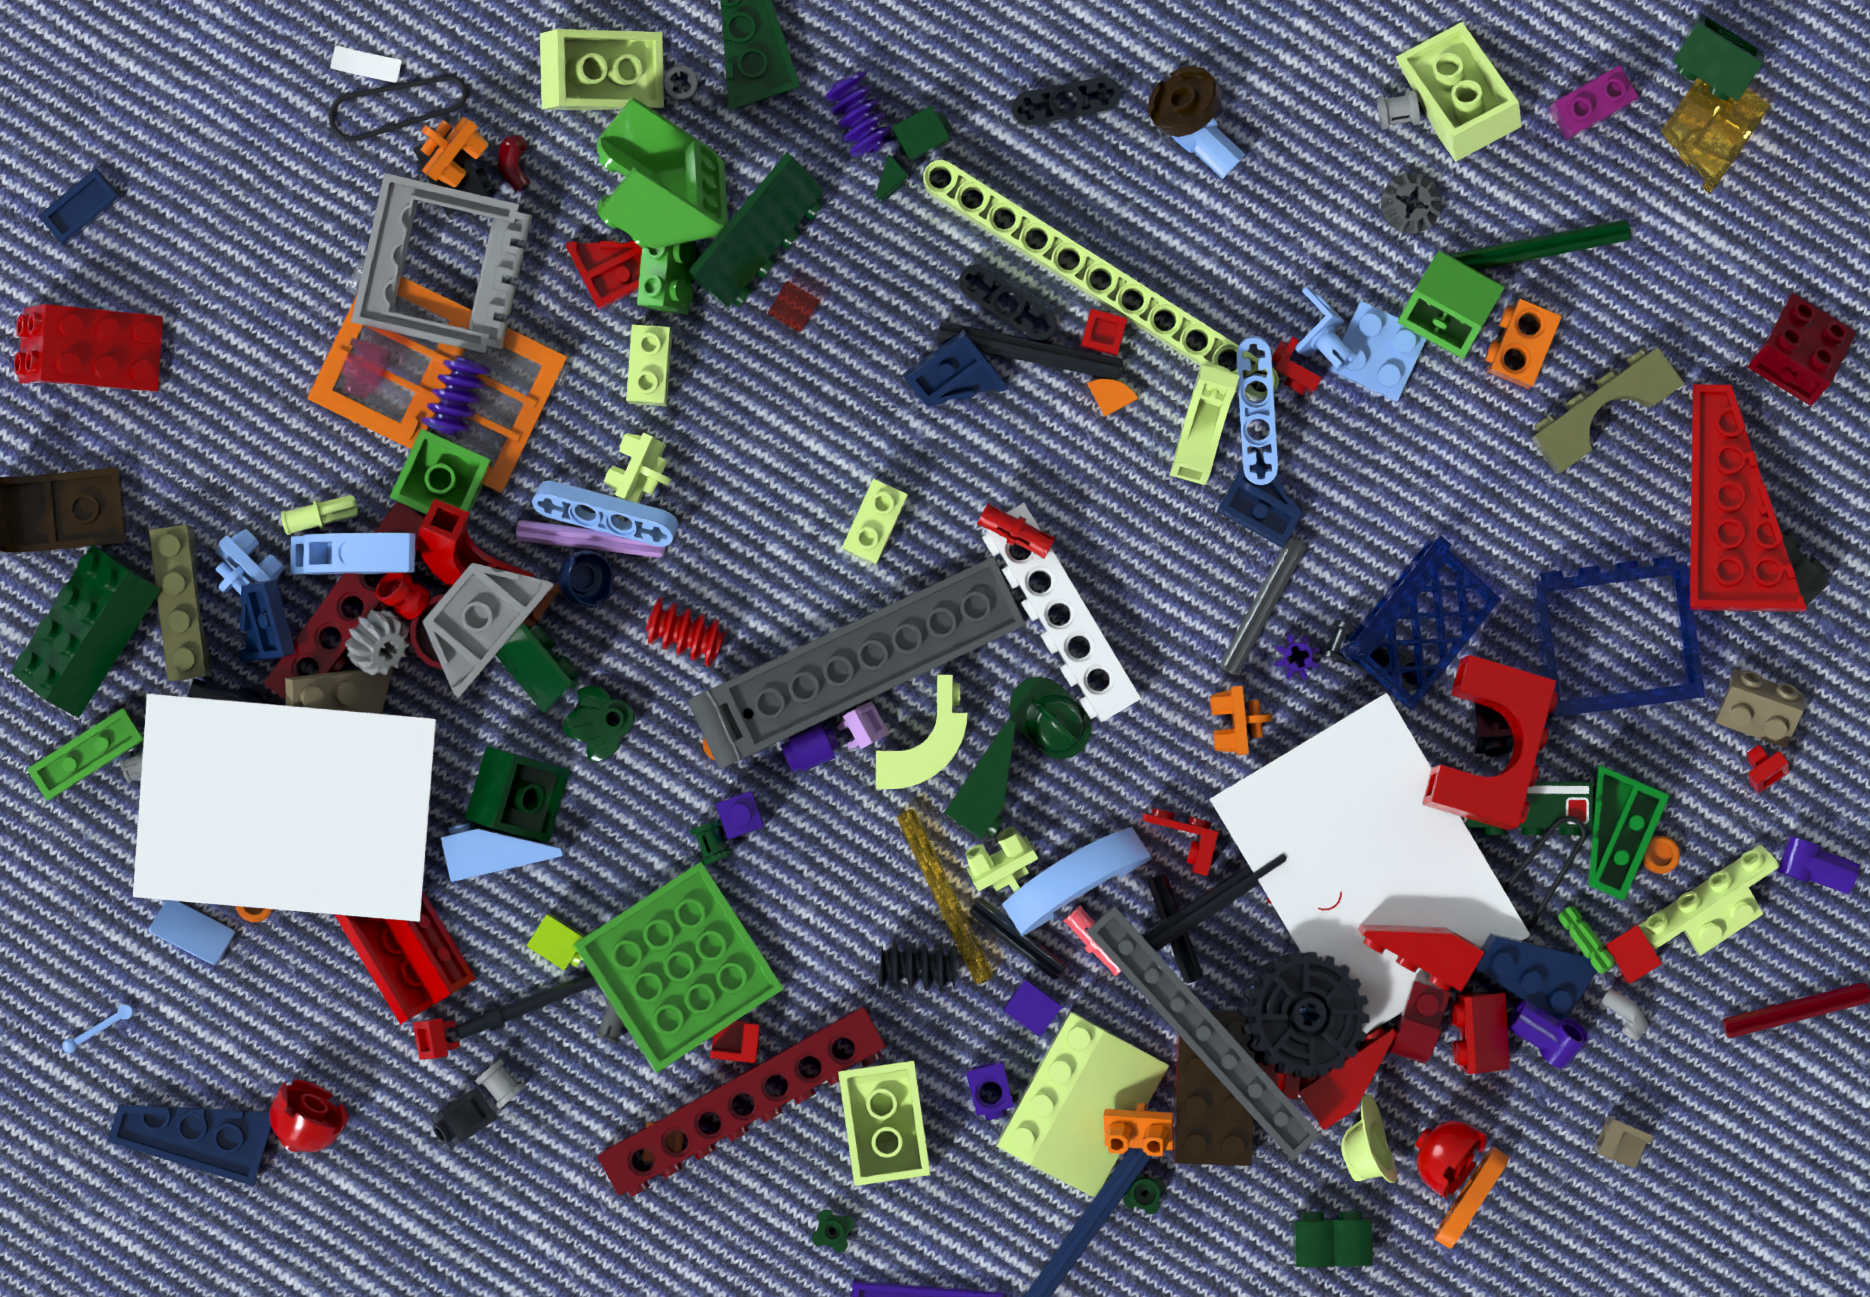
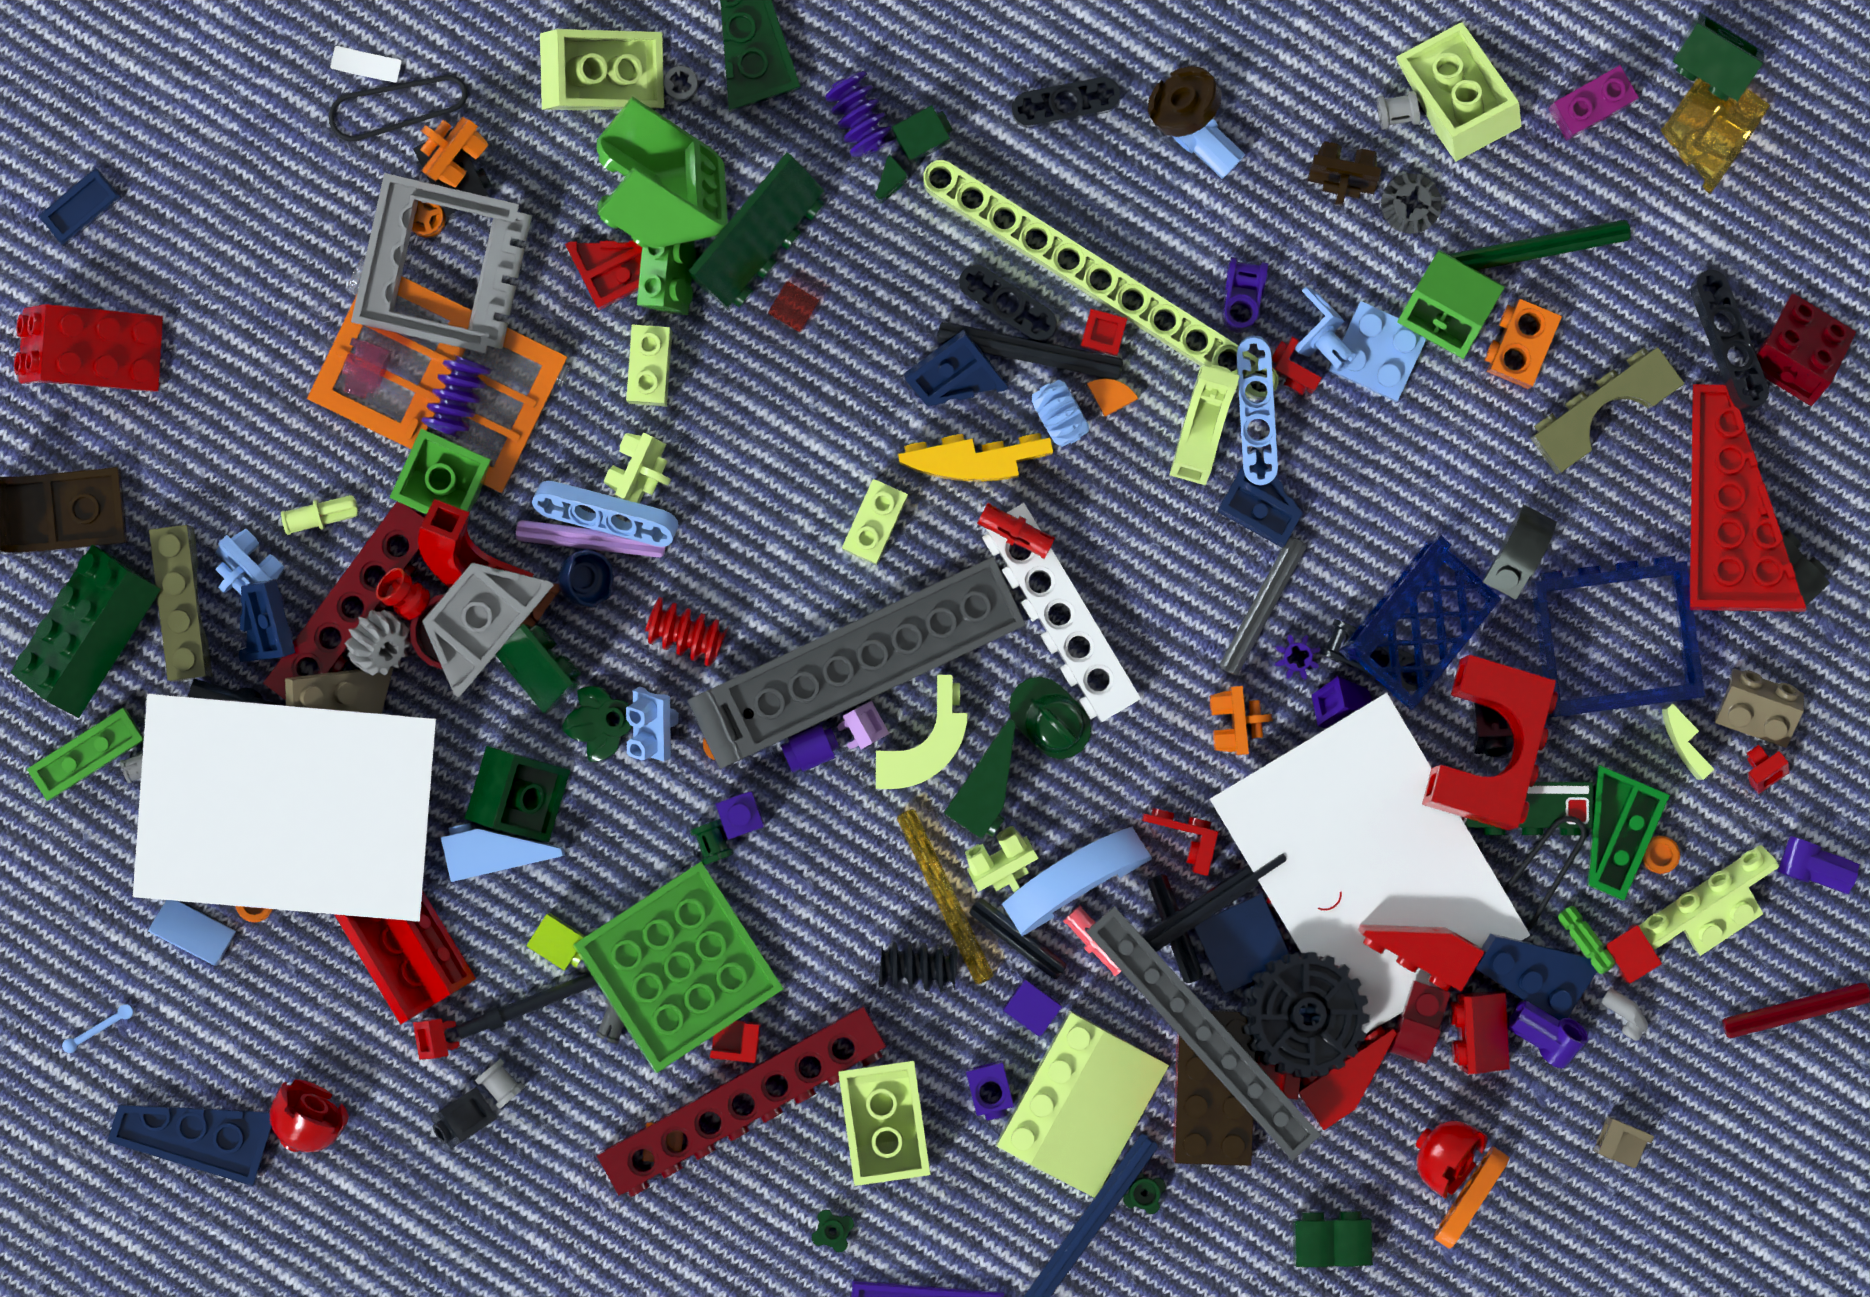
light blue slope [290,533,415,575] -> none
dark red arm [497,135,531,194] -> none
orange hips [1103,1102,1175,1156] -> none
yellowish green piece [1341,1094,1397,1183] -> none
none -> orange wheel [412,201,446,238]
none -> light blue hips [626,686,679,762]
none -> yellow slope [898,433,1053,482]
none -> light blue gear [1032,380,1089,447]
none -> dark blue tile [1194,893,1290,994]
none -> dark purple piece [1222,257,1268,333]
none -> dark brown hips [1307,141,1381,207]
none -> dark purple panel [1311,676,1372,729]
none -> pearl dark grey brick [1483,504,1557,600]
none -> yellowish green slope [1661,704,1714,780]
none -> black beam [1690,270,1769,412]

